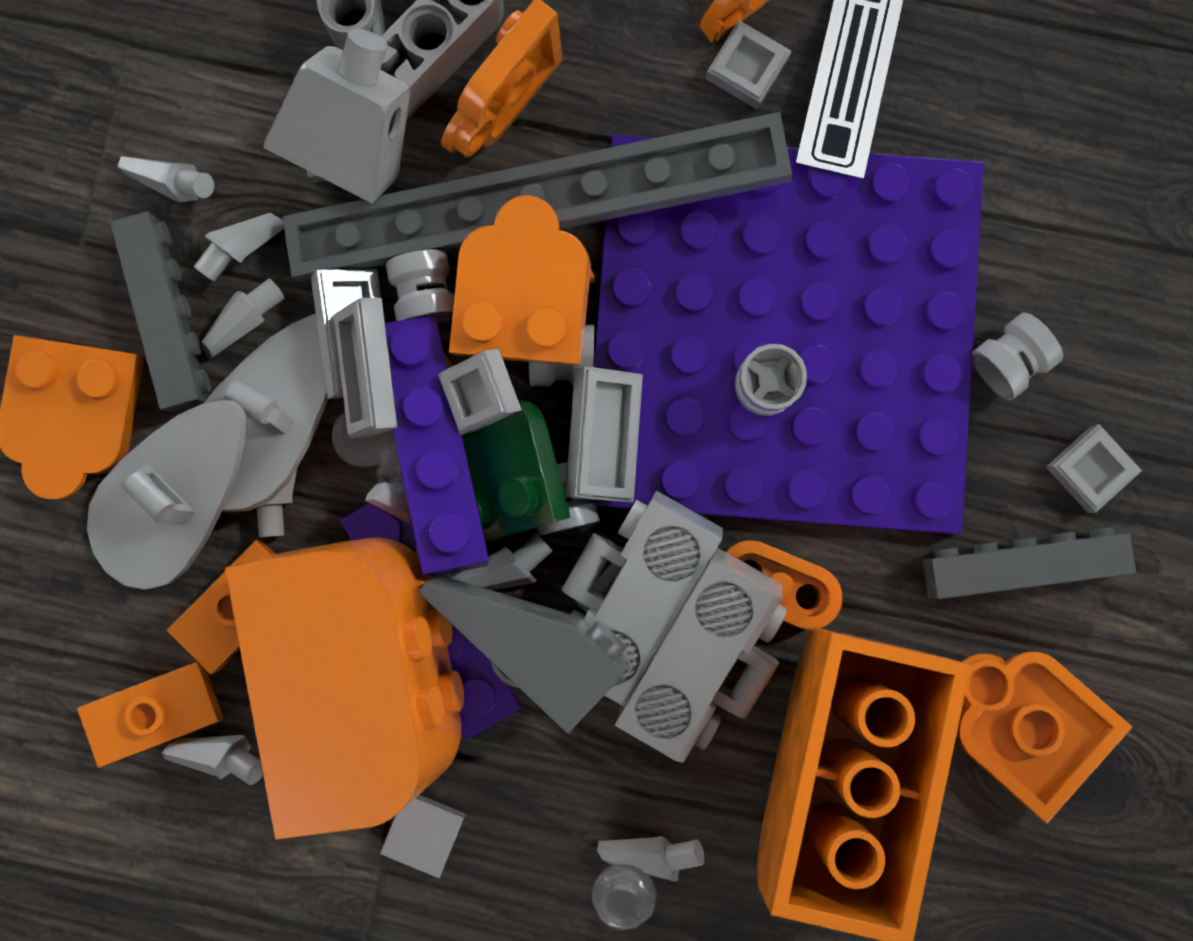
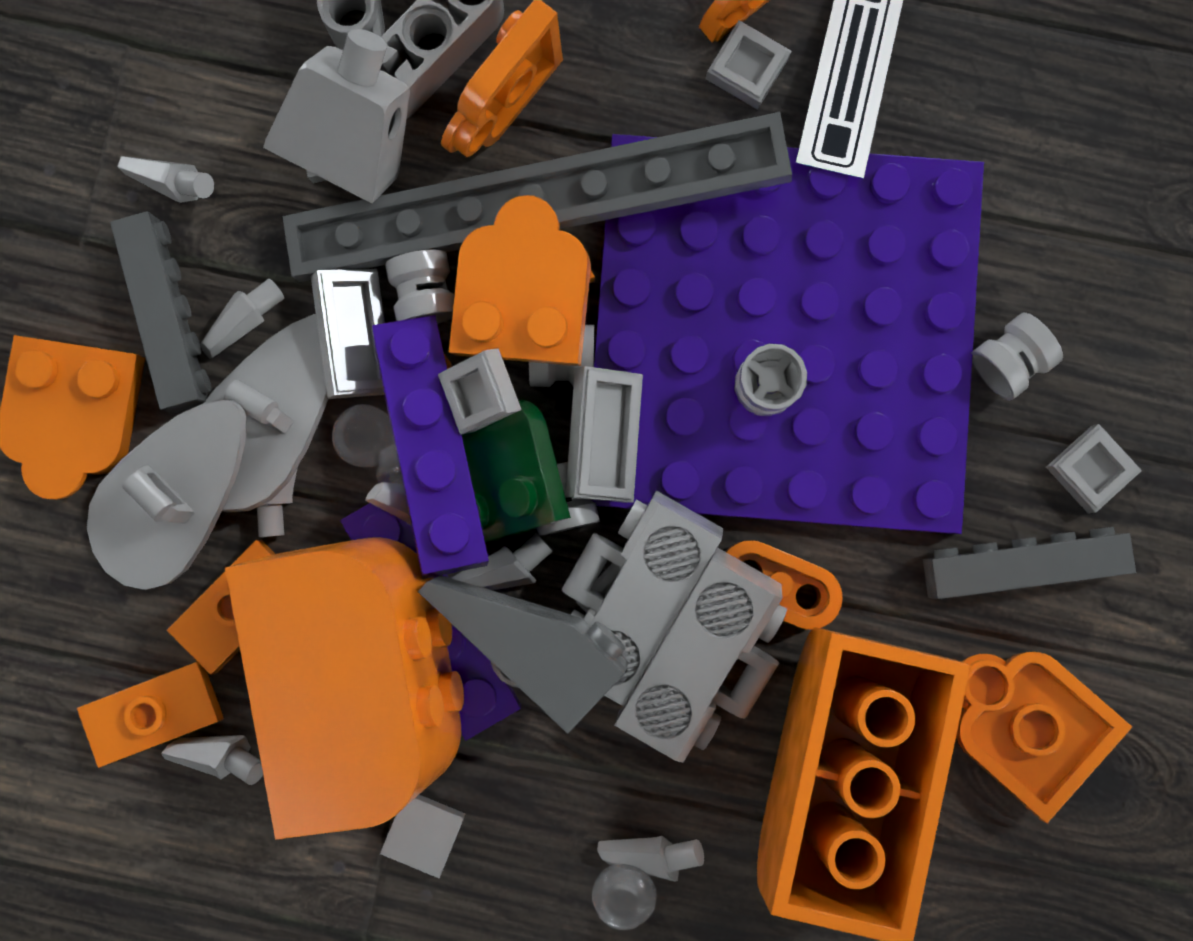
light grey bar [193,213,284,282] -> none
light grey tile [334,298,397,439] -> none

